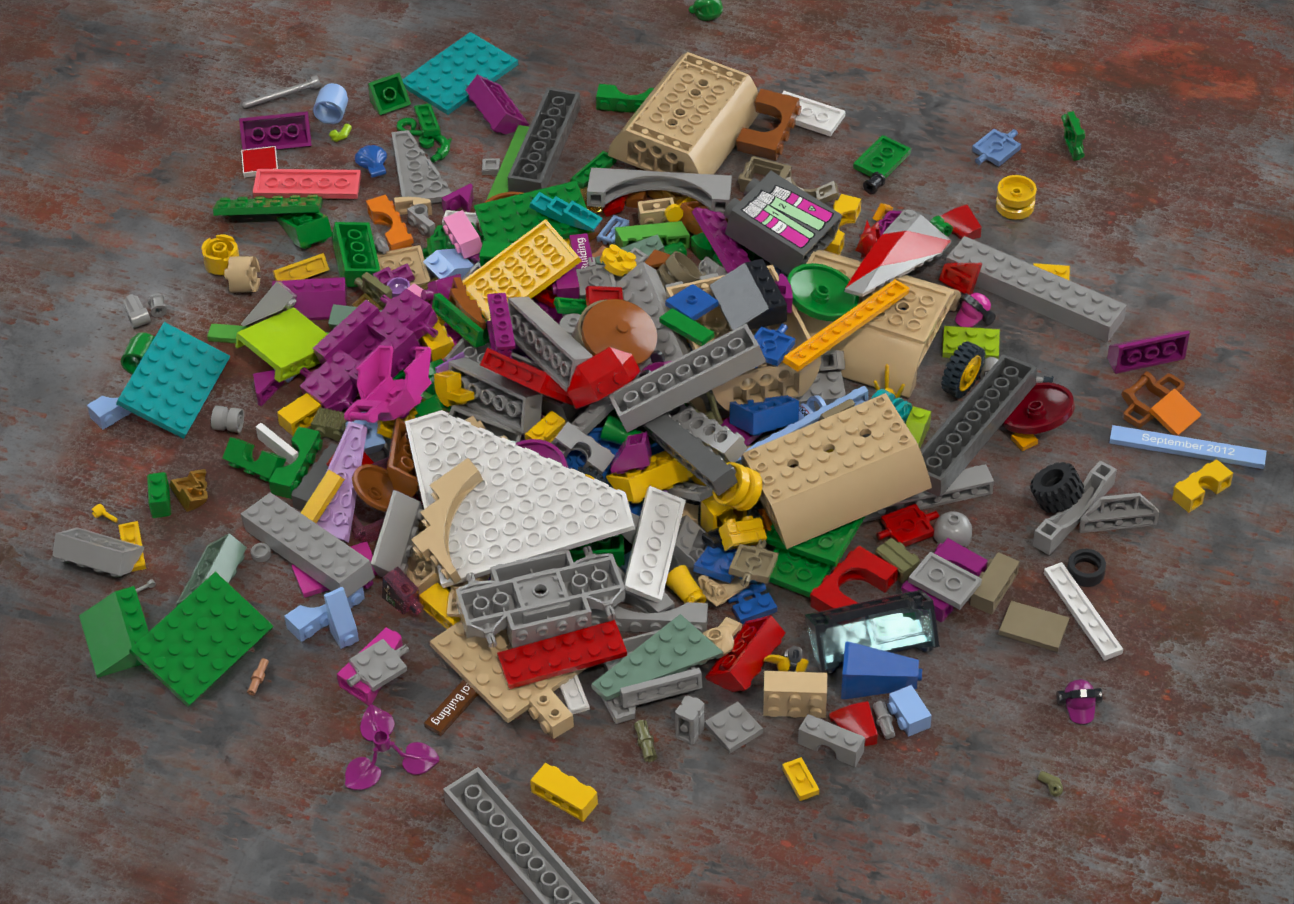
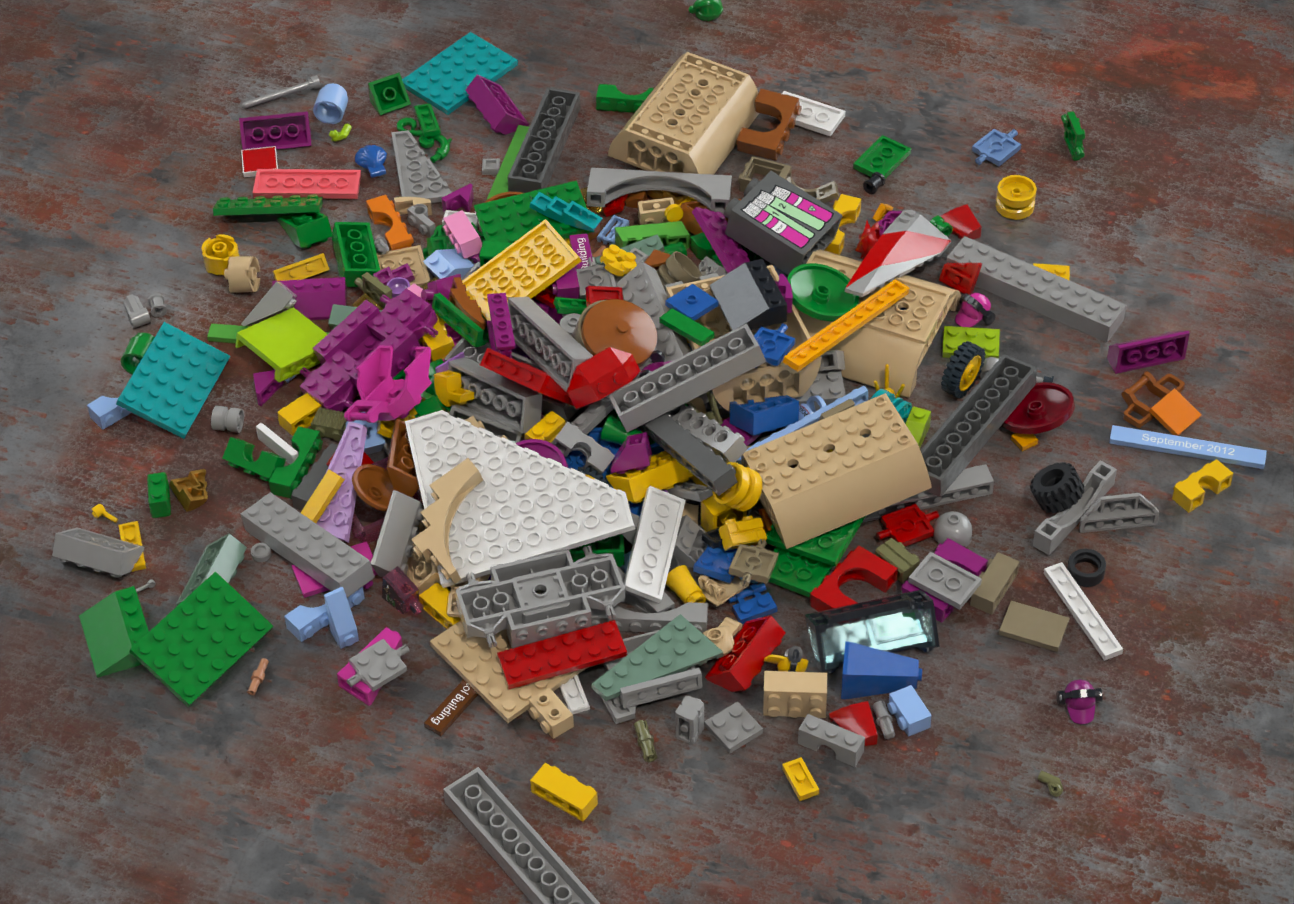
magenta plant [345,704,440,790] -> none
green tile [570,151,617,190] -> none

